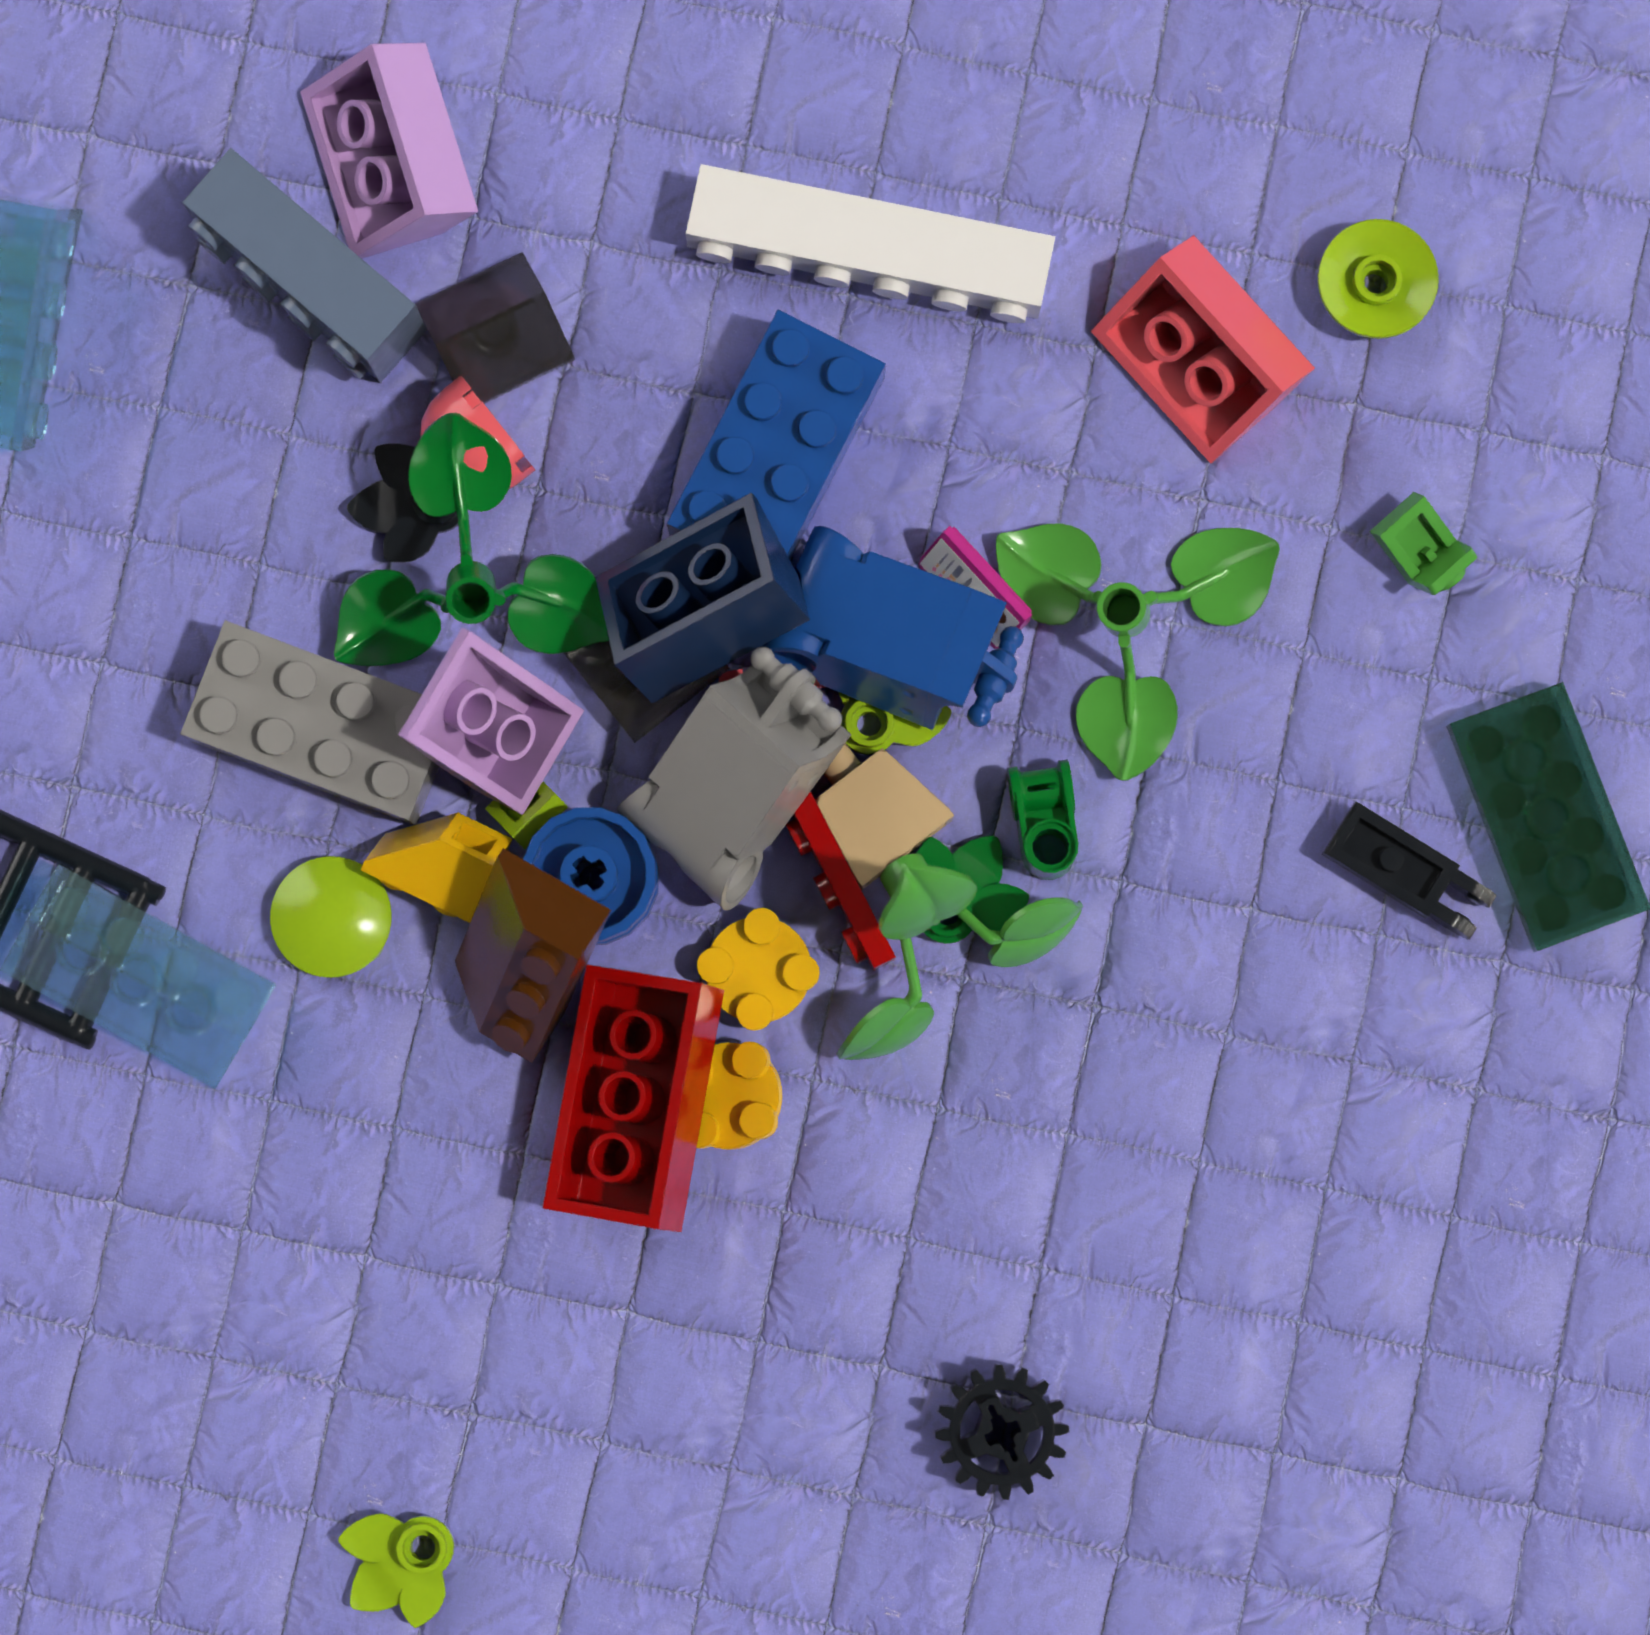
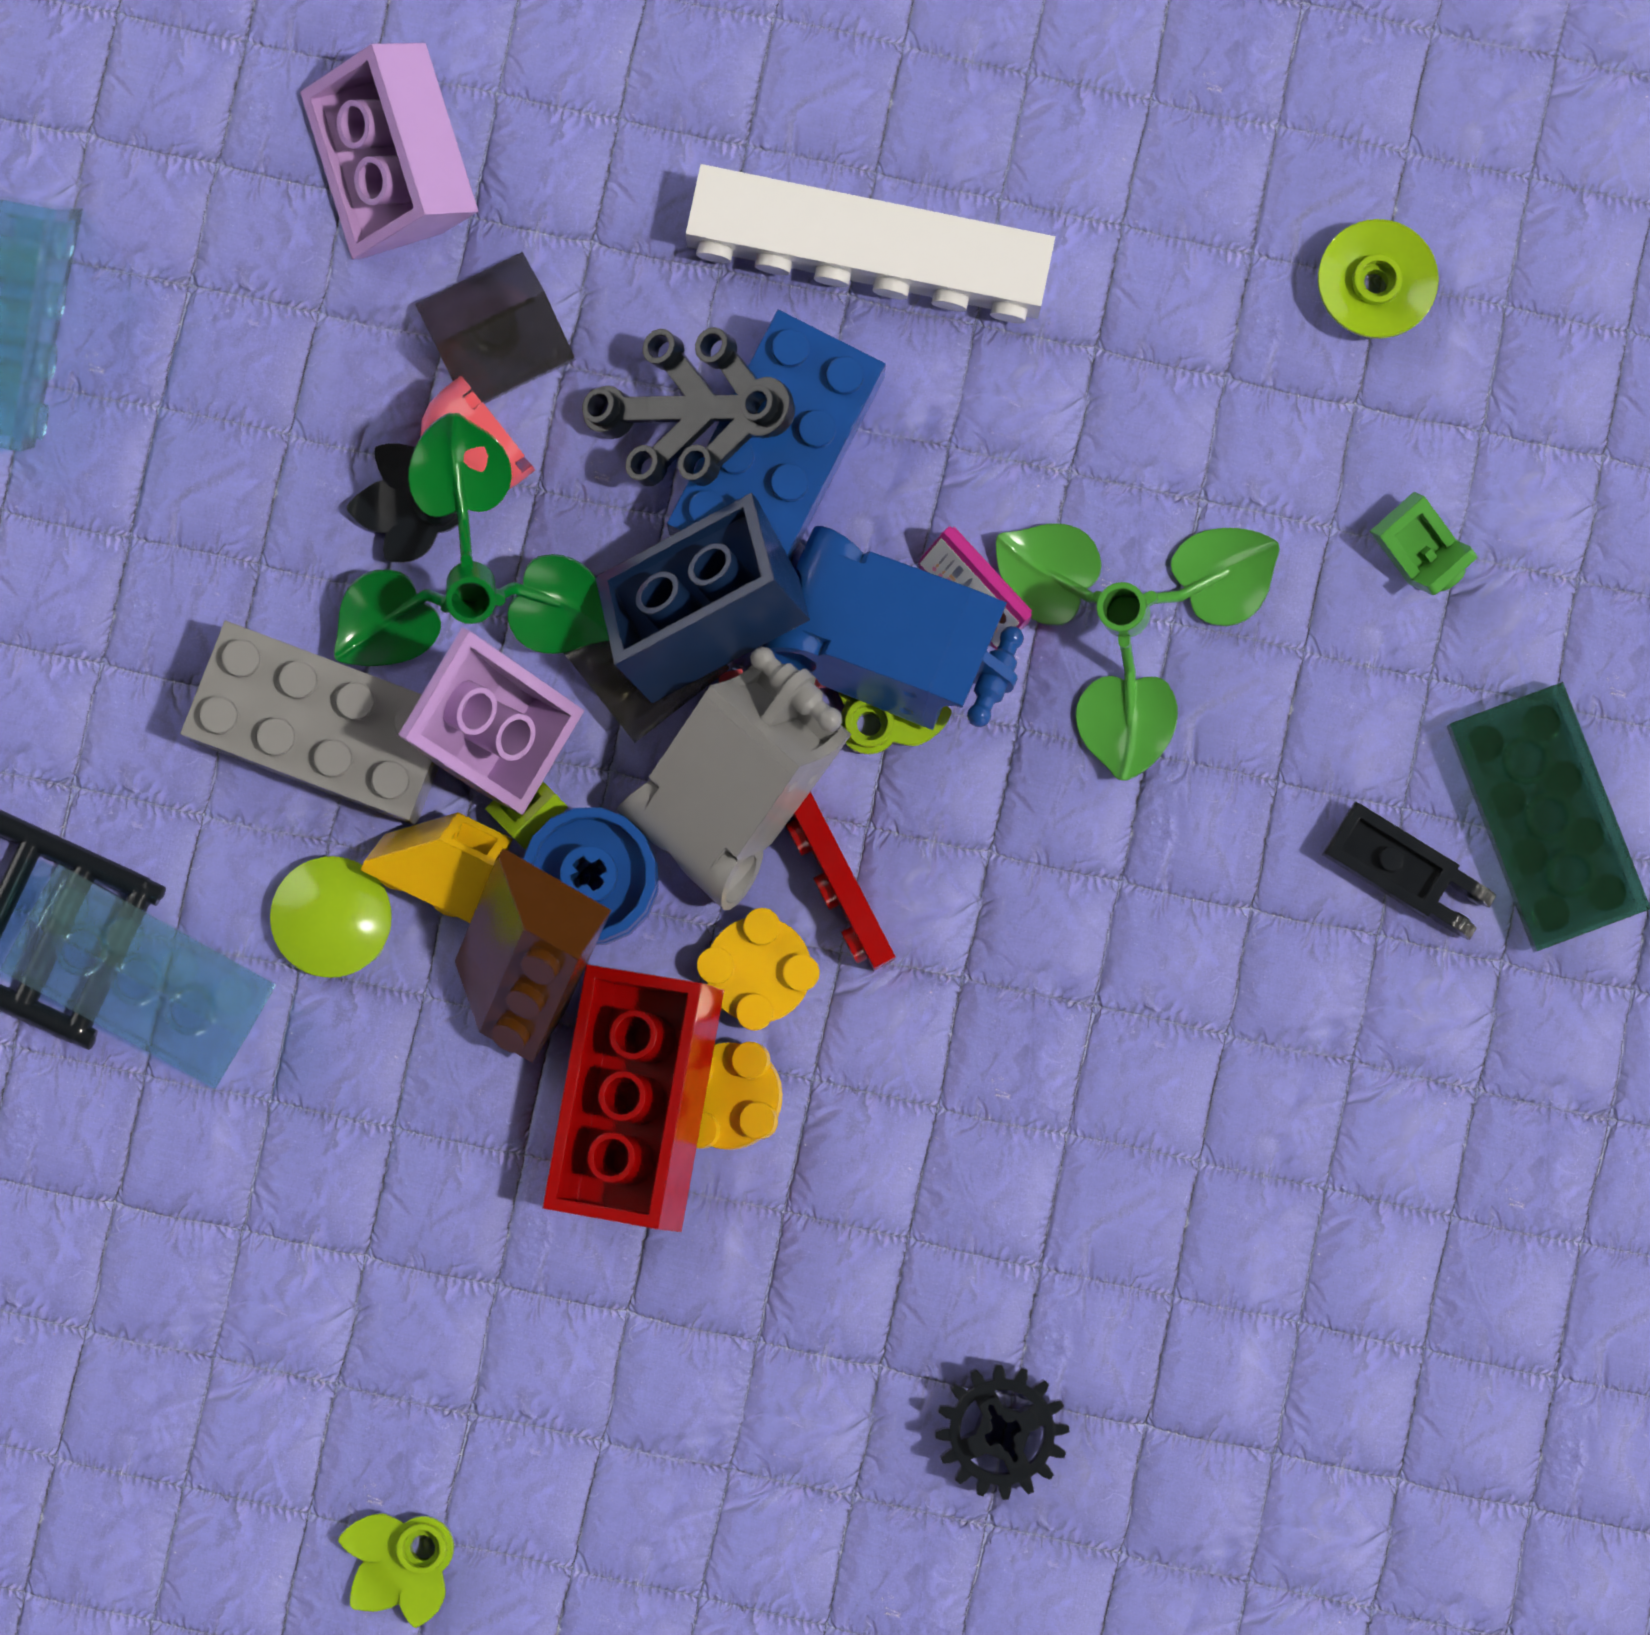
sand blue brick [182,148,427,383] -> none
tan torso [815,743,954,890] -> none
bright green plant [836,853,1084,1060] -> none
green plate [916,836,1029,944] -> none
green piece [1007,759,1078,880] -> none
coral slope [1090,235,1315,464] -> none
none -> black plant [582,327,795,486]

